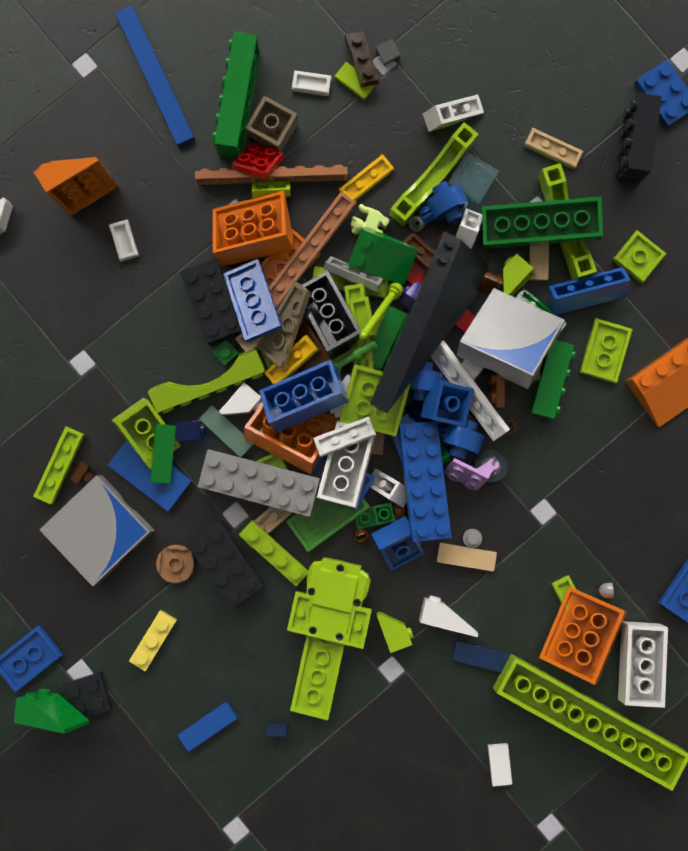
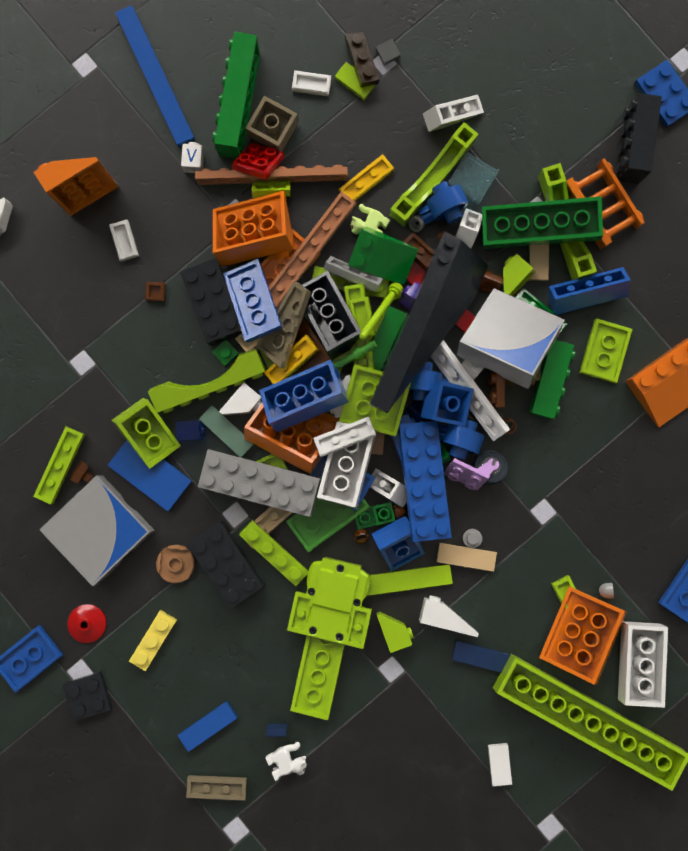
green slope [14,689,89,733] -> none
green tile [150,424,176,483] -> none
tan tile [523,128,583,170] -> none
lime tile [612,230,666,284] -> none
none -> red dish [67,604,106,643]
none -> reddish brown tile [145,282,166,302]
none -> white brick [181,142,205,173]
none -> dark tan plate [186,775,247,800]
none -> white animal [266,742,307,781]
none -> lime tile [367,564,453,596]
none -> orange fence [567,158,645,250]

